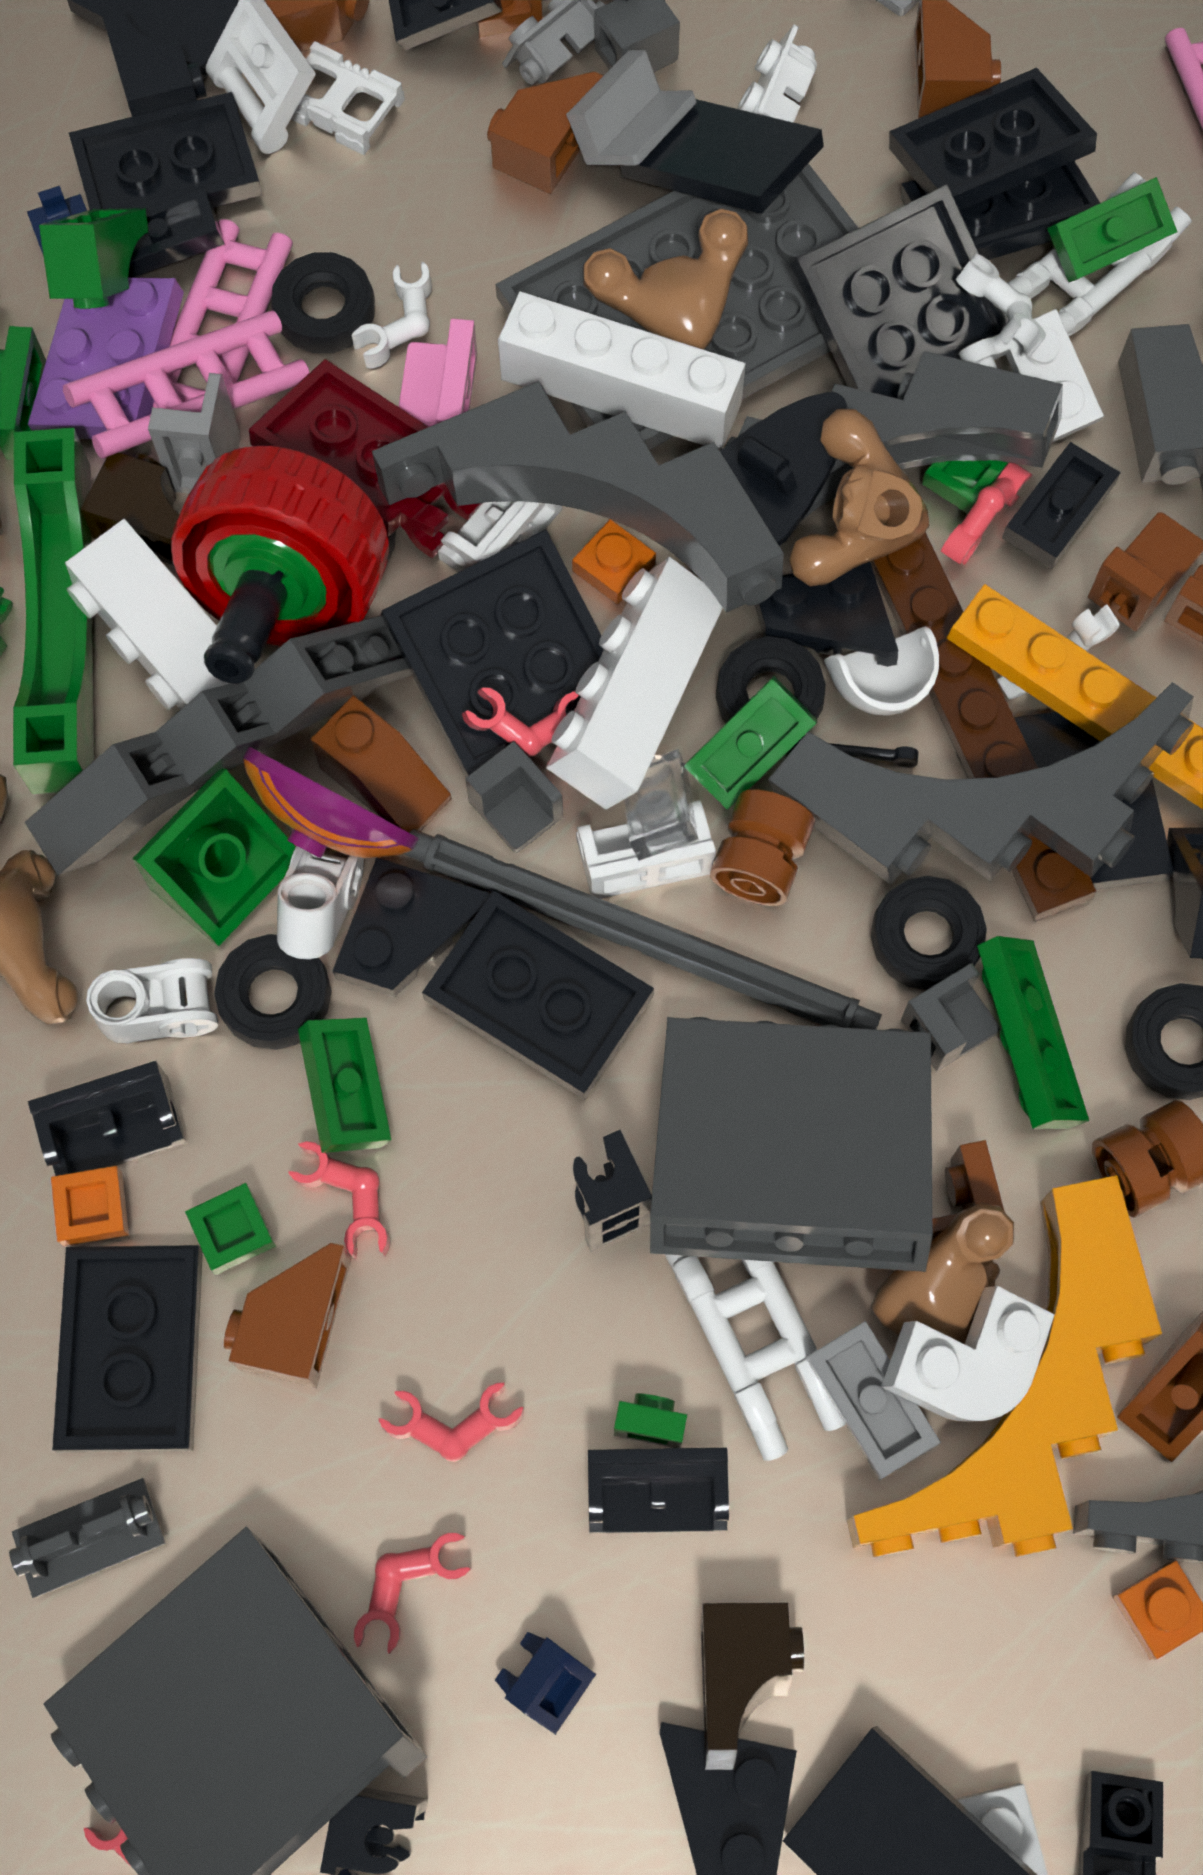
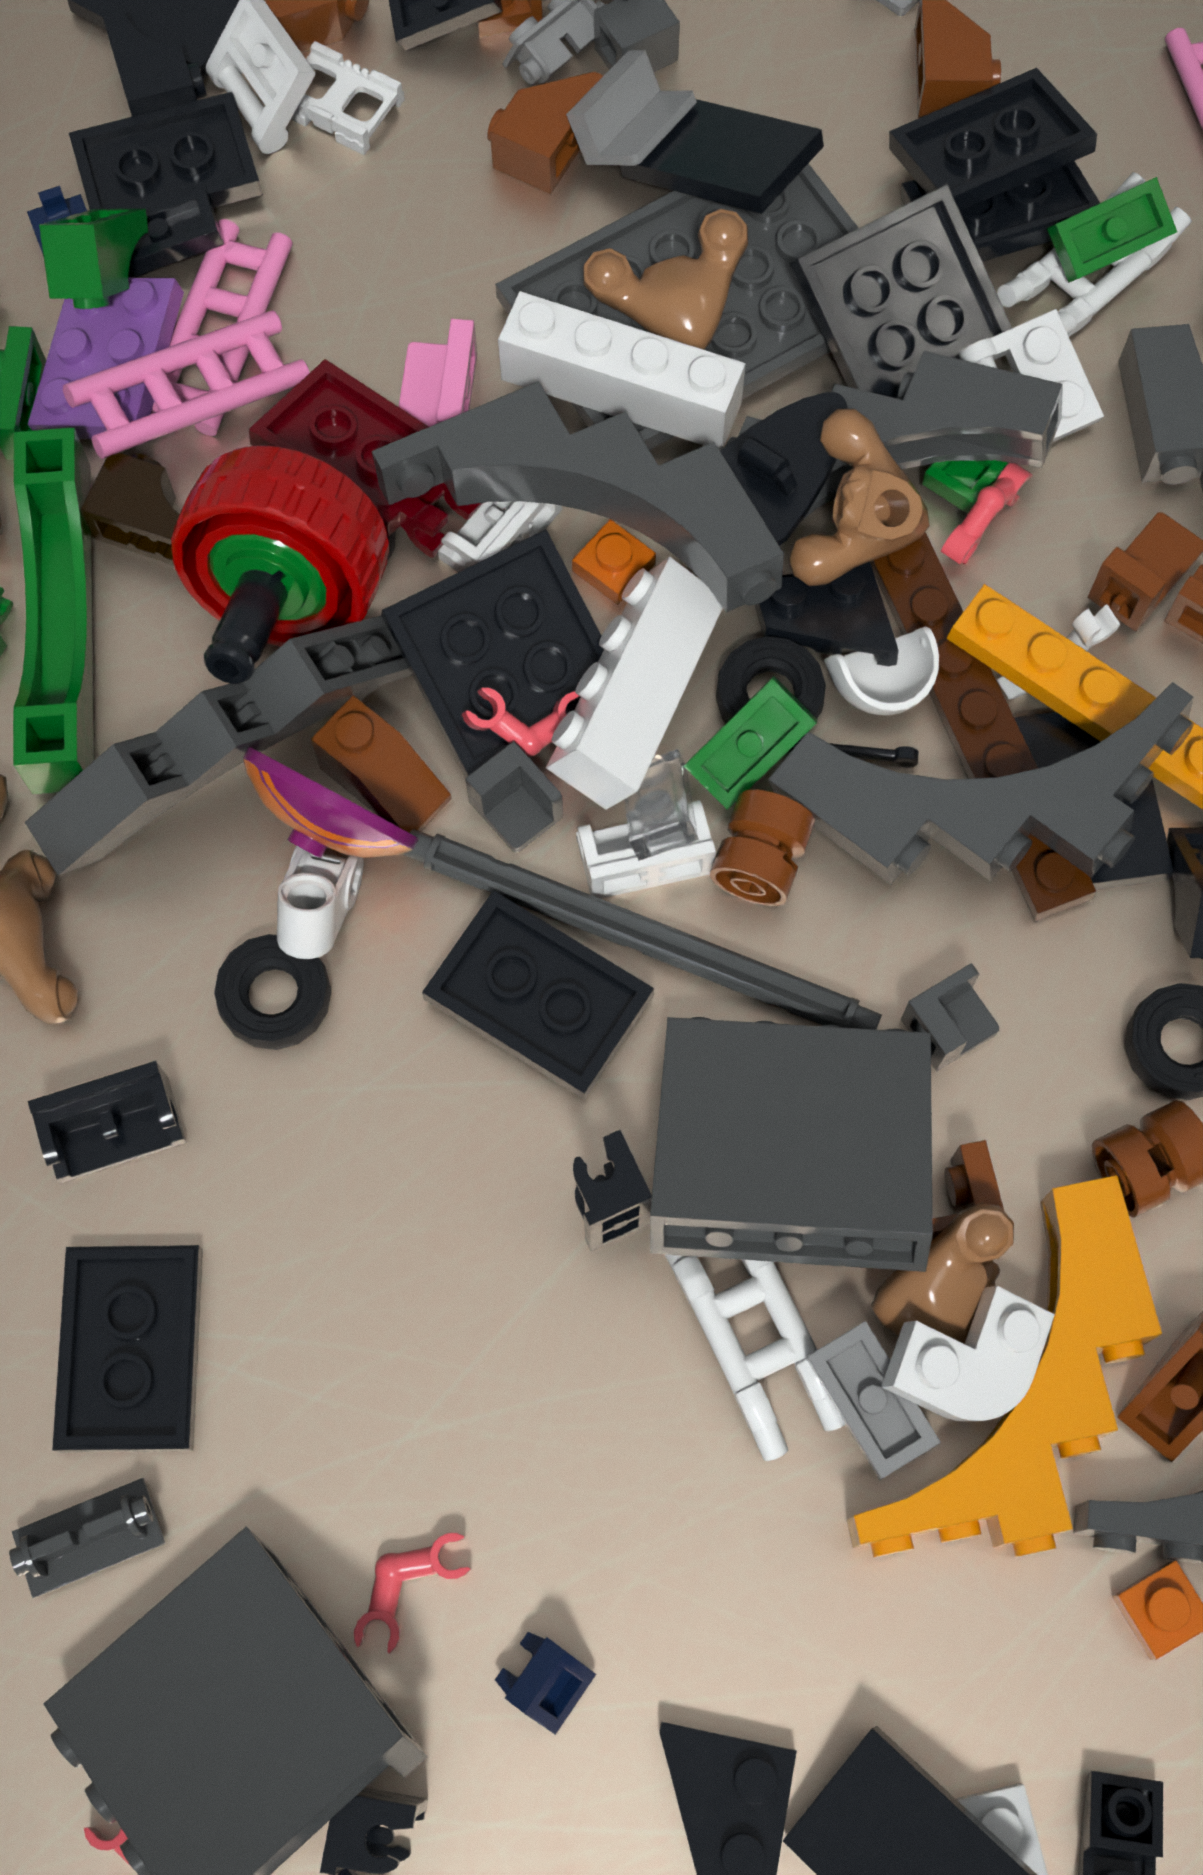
orange plate [51,1166,129,1247] -> none
white brick [65,519,230,710] -> none
white piece [86,958,218,1044] -> none
green slope [132,768,296,946] -> none
light grey panel [148,373,240,494] -> none
green plate [185,1183,276,1276] -> none
dark orange slope [224,1243,351,1388] -> none
black tyre [271,252,375,353] -> none
coral arm [288,1141,391,1259] -> none
green plate [298,1018,392,1153] -> none
black wing [333,858,491,998] -> none
white arm [351,262,432,369] -> none
coral arm [378,1382,525,1462] -> none
black hinge [588,1447,729,1534] -> none
green plate [614,1393,687,1448] -> none
dark brown arch [700,1603,804,1770] -> none
white hinge [737,24,817,122] -> none
black tyre [871,876,987,990] -> none
white arm [956,253,1046,358] -> none
green plate [977,936,1090,1129] -> none
black plate [1002,442,1121,569] -> none

